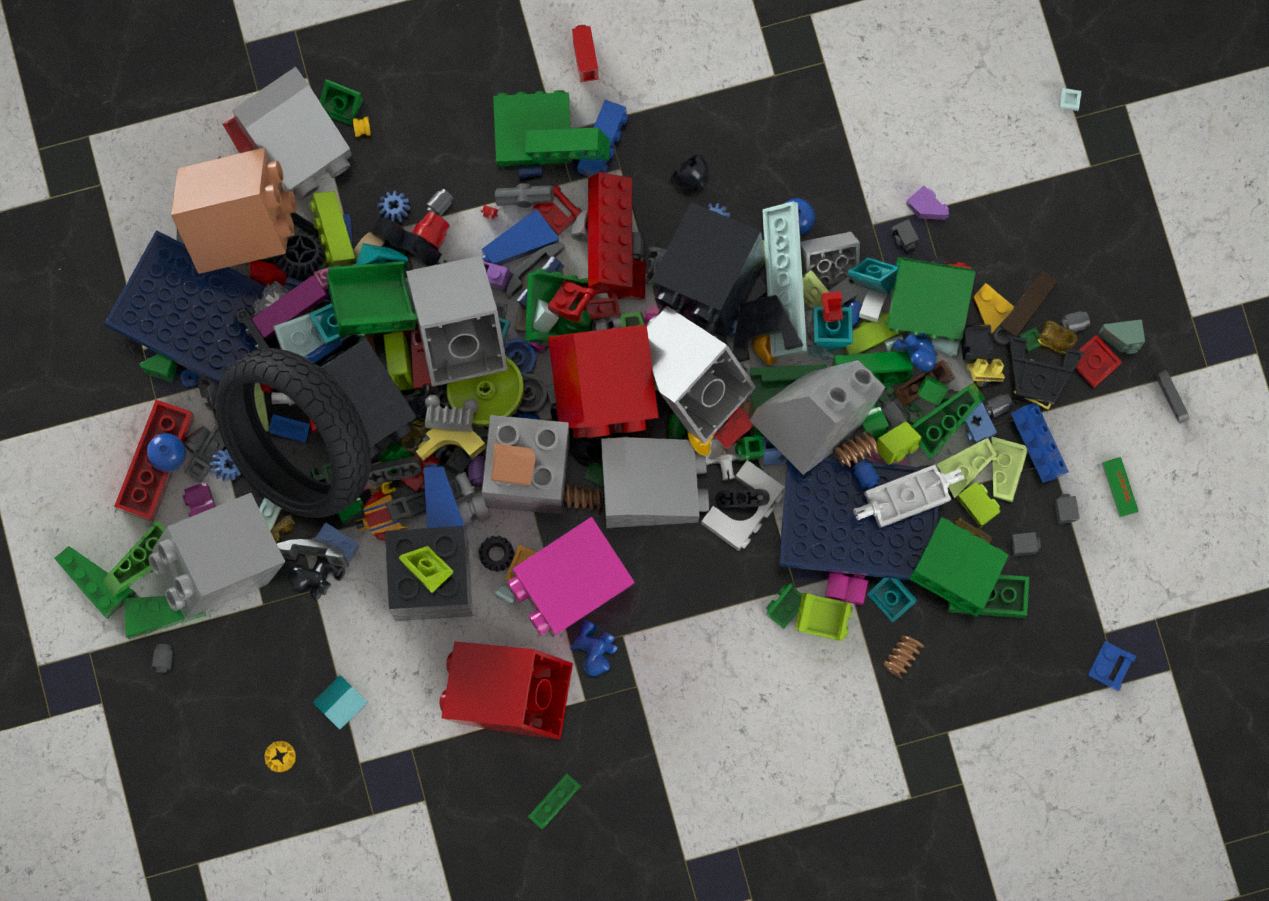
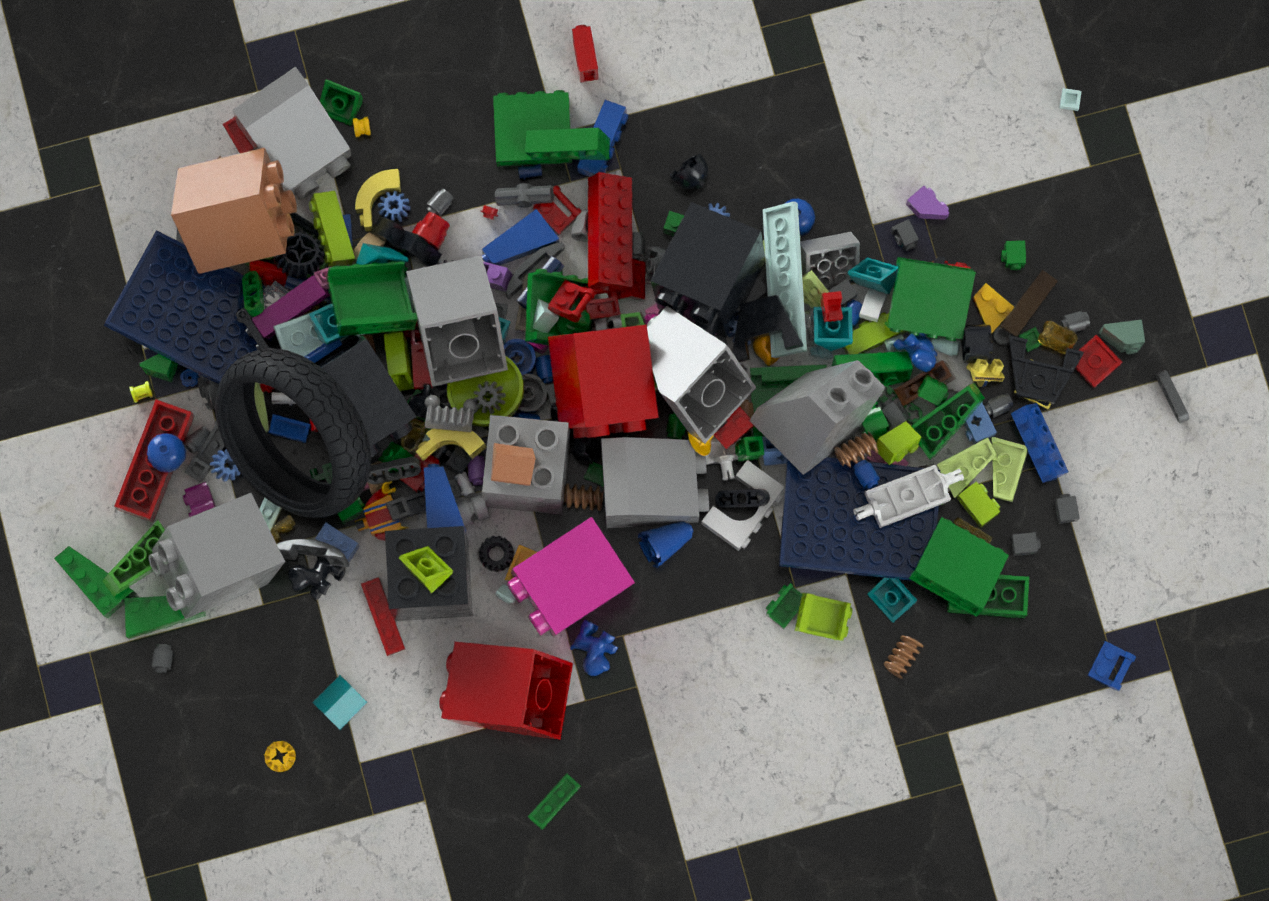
dark pink brick [825,572,868,605] -> none
green tile [1102,457,1139,518] -> none
none -> neon yellow bush [130,381,153,403]
none -> green beam [242,271,264,317]
none -> light yellow arch [355,169,401,231]
none -> red tile [361,577,406,656]
none -> dark grey gear [473,381,506,414]
none -> blue brick [535,355,553,384]
none -> blue cone [638,521,693,568]
none -> green brick [663,211,684,237]
none -> green brick [1001,241,1026,270]

